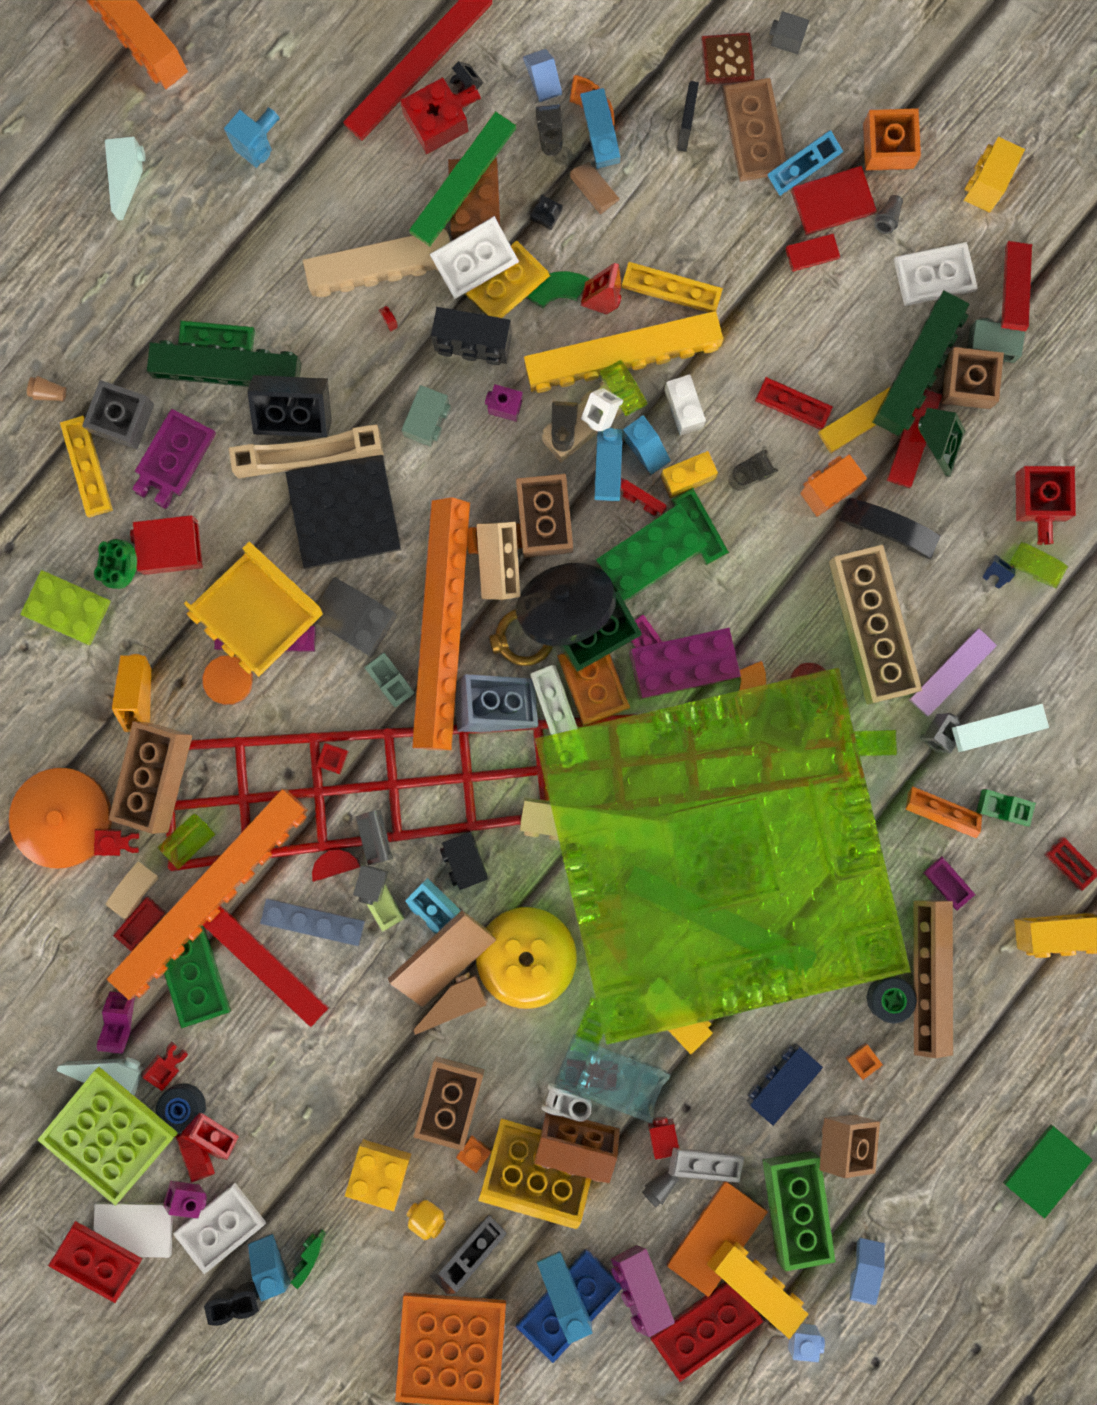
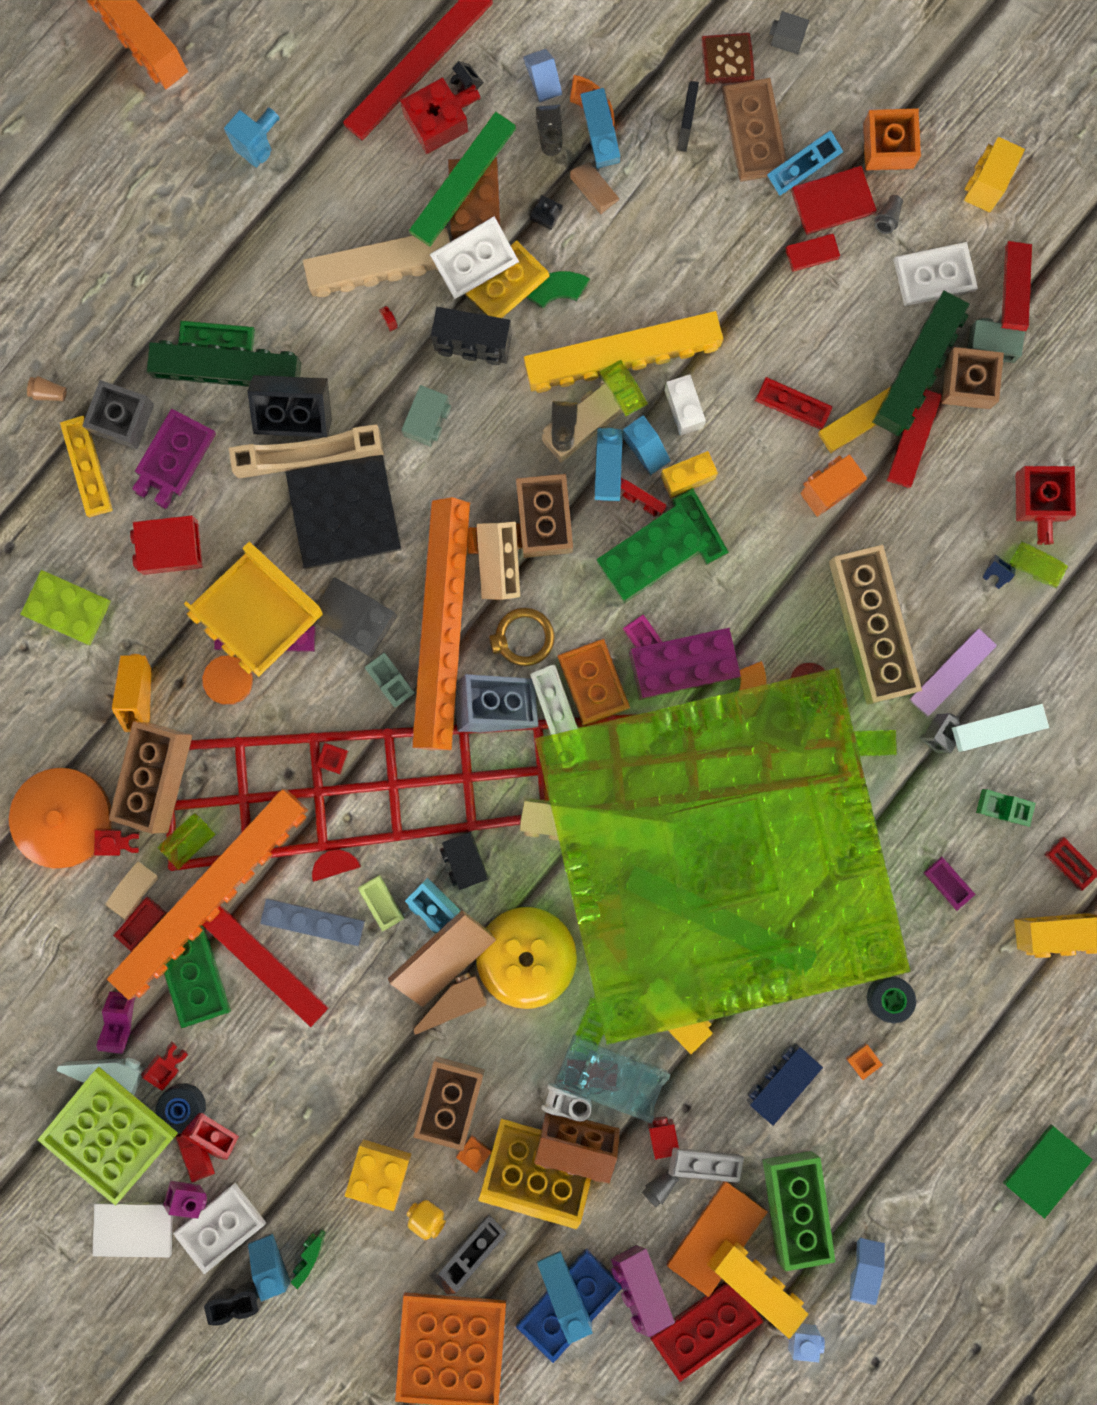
red tile [48,1221,143,1303] -> none
green tile [94,539,137,589] -> none
light aqua slope [105,137,145,220] -> none
dark grey brick [353,865,389,905] -> none
dark grey tile [356,810,393,865] -> none
magenta brick [485,384,523,422] -> none
black dish [516,563,616,646] -> none
dark green slope [559,591,643,672] -> none
red slope [580,263,622,315] -> none
white brick [581,388,623,431] -> none
yellow plate [621,262,723,313] -> none
clear smoke piece [728,449,778,491] -> none
medium nougat brick [819,1115,880,1178] -> none
black slope [839,497,940,559] -> none
orange plate [906,786,982,838] -> none
medium nougat brick [913,900,953,1058] -> none
dark green slope [918,408,965,477] -> none

